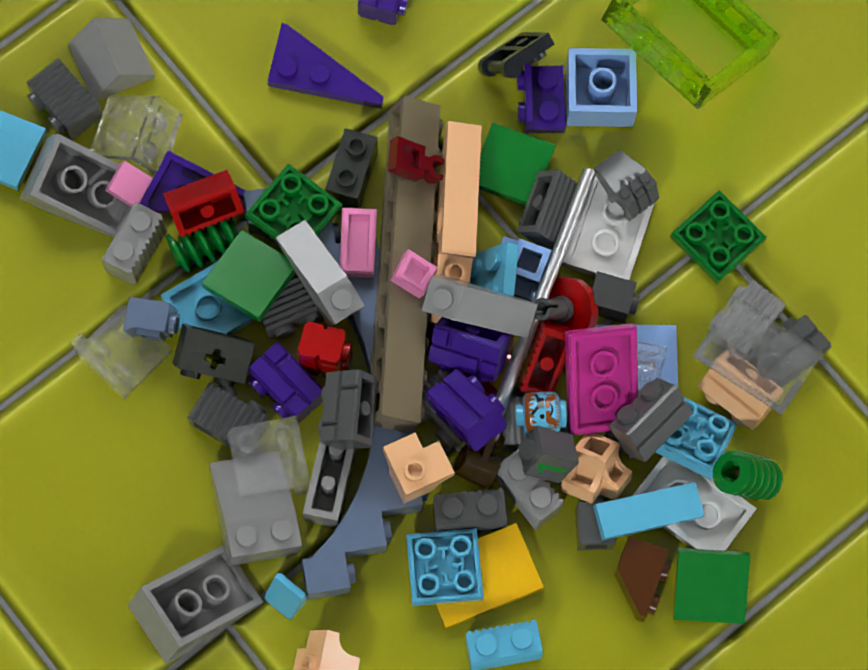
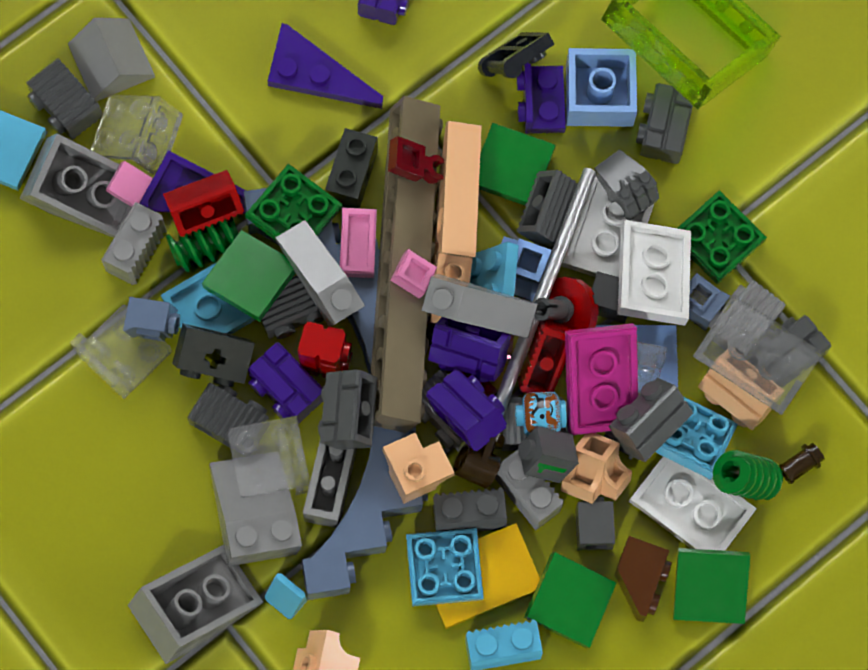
medium azure tile [593,482,705,541] -> none
none -> green tile [524,552,617,648]
none -> white plate [617,220,691,326]
none -> dark grey brick [636,83,696,164]
none -> sand blue window [689,273,730,331]
none -> dark brown pin [779,443,825,484]

